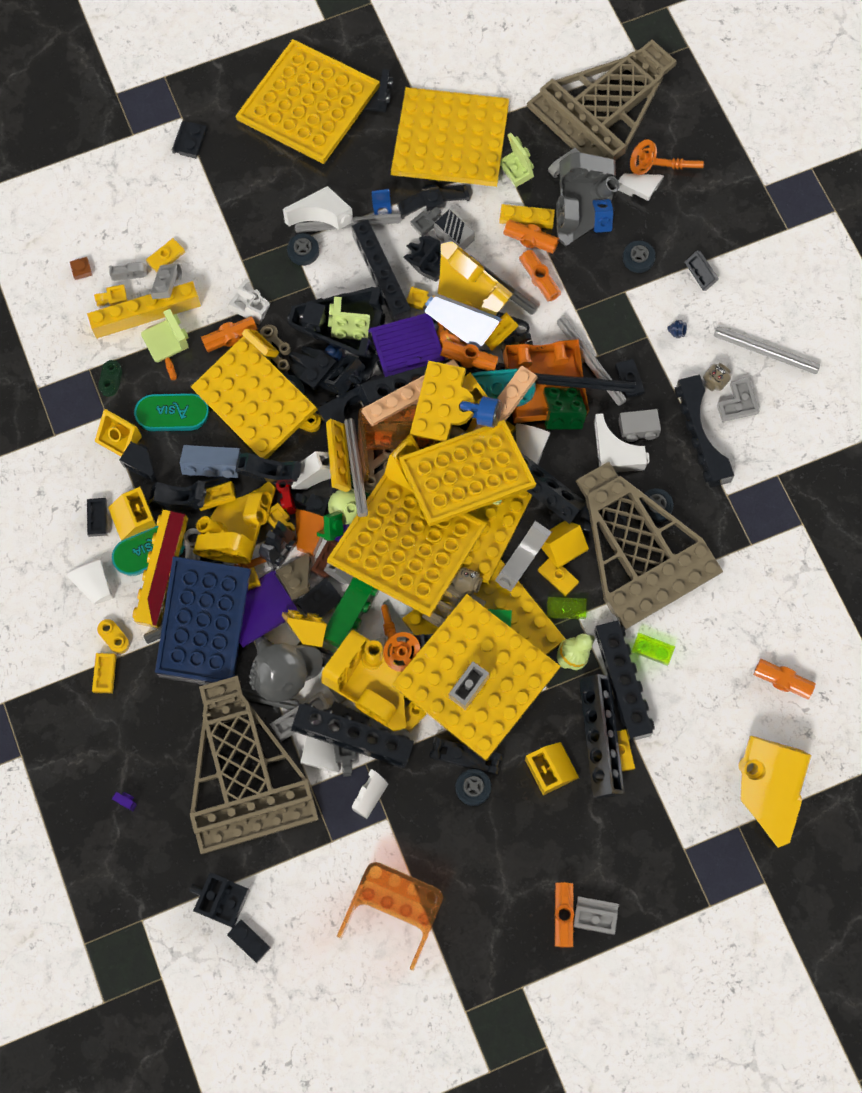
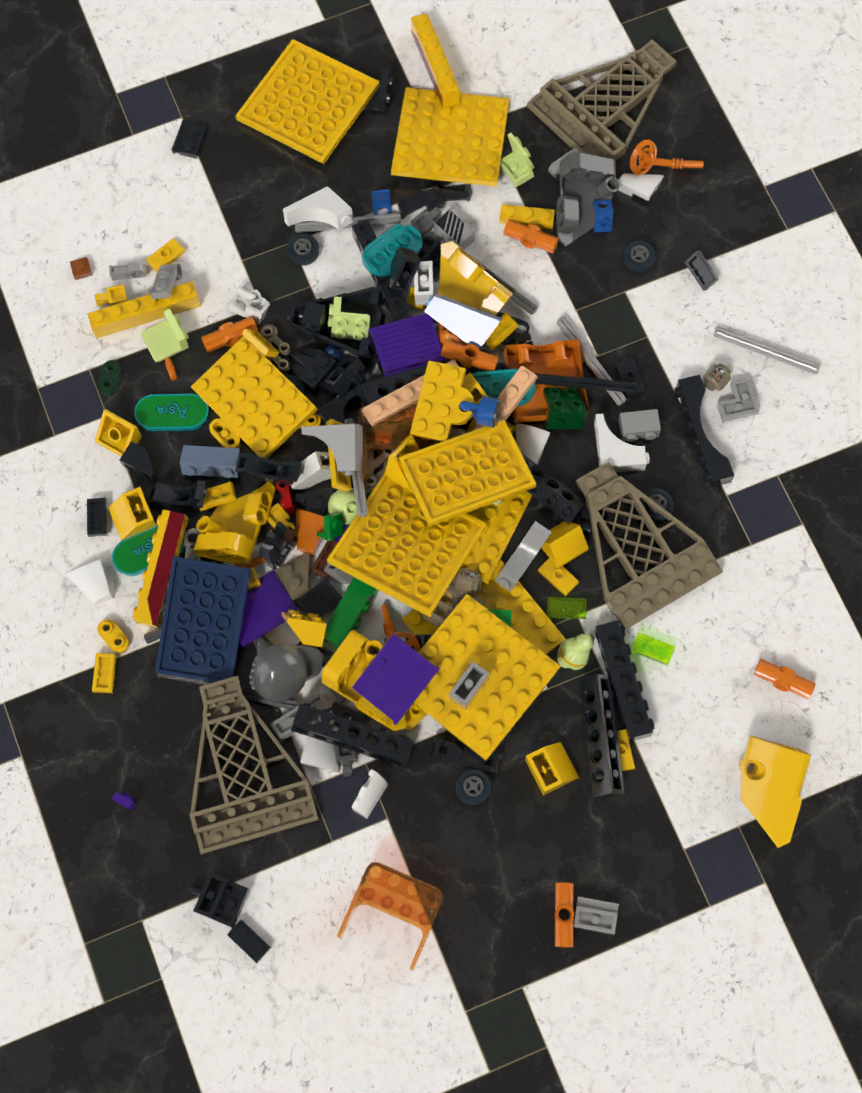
orange piece [519,250,561,302] -> none
dark blue plate [667,320,687,339] -> none
none -> yellow plate [209,418,241,448]
none -> light grey arch [302,424,363,476]
none -> dark purple piece [352,634,440,725]
none -> teal tile [362,224,422,276]
none -> black slope [390,247,421,293]
none -> yellow brick [411,13,460,108]
none -> white brick [414,261,434,305]

